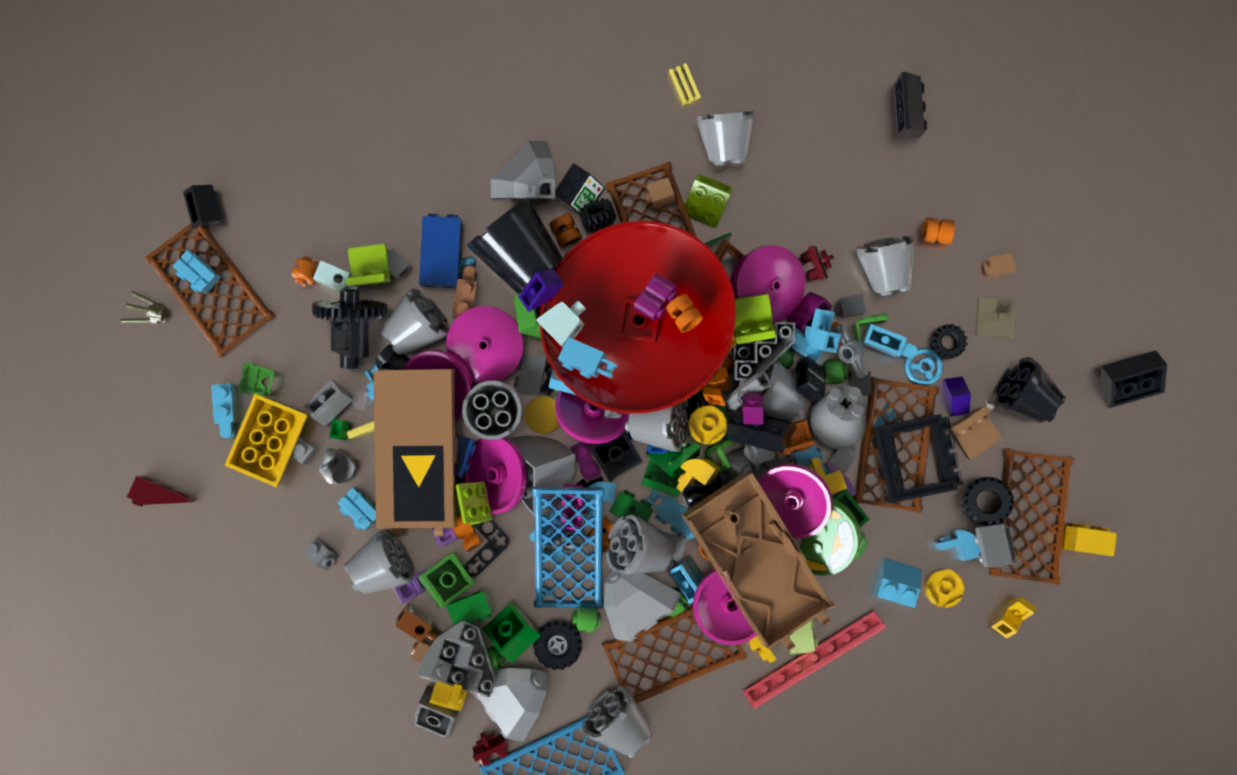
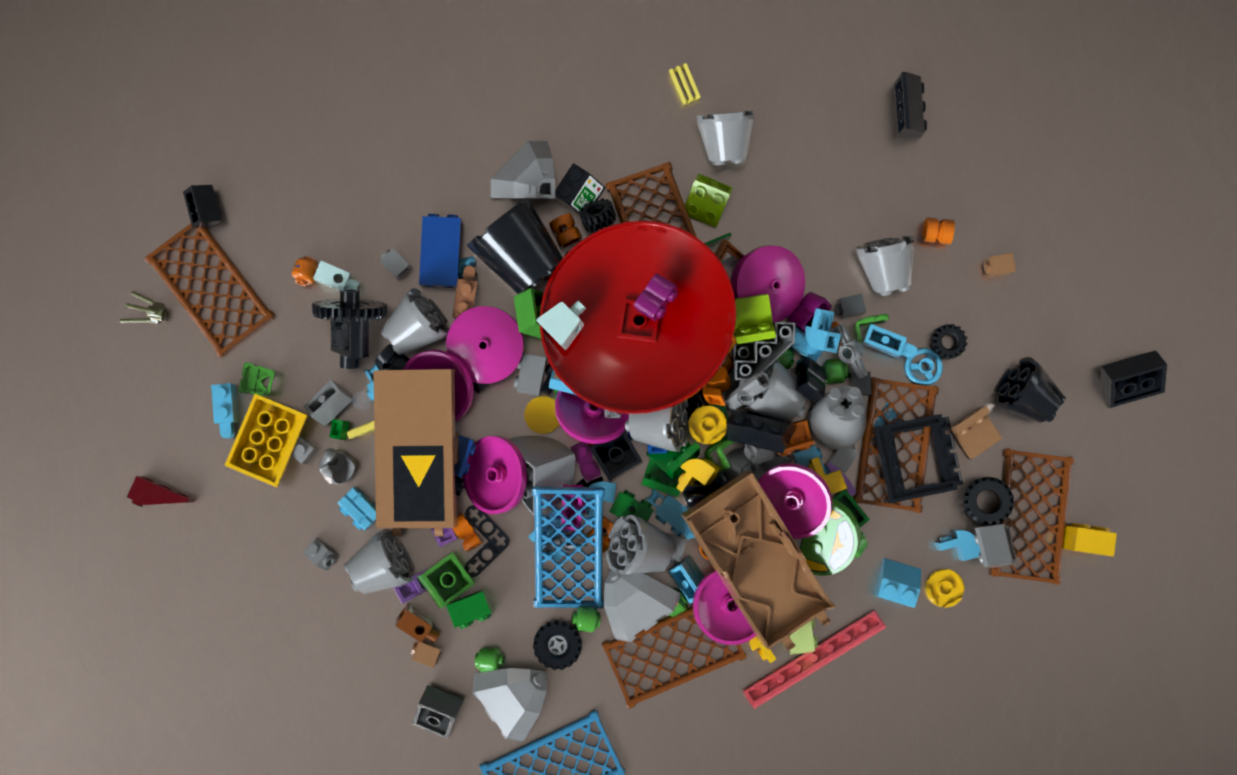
medium azure brick [173,250,221,294] -> none
lime bracket [346,244,391,287] -> none
light grey brick [417,621,496,698] -> none
yellow brick [429,681,467,710] -> none
lime bracket [456,482,492,525] -> none
light grey cone [462,381,522,440] -> none
dark red hips [472,731,508,766] -> none
green brick [483,602,541,663] -> none
dark purple slope [518,269,564,312] -> none
medium azure brick [558,337,618,379] -> none
light grey cone [582,686,652,757] -> none
medium nougat brick [645,177,675,209] -> none
orange wheel [666,294,703,332] -> none
magenta brick [742,393,765,424] -> none
dark red hips [800,245,835,281] -> none
dark purple slope [943,376,971,417] -> none
dark tan piece [976,297,1017,338] -> none
yellow brick [992,596,1037,638] -> none

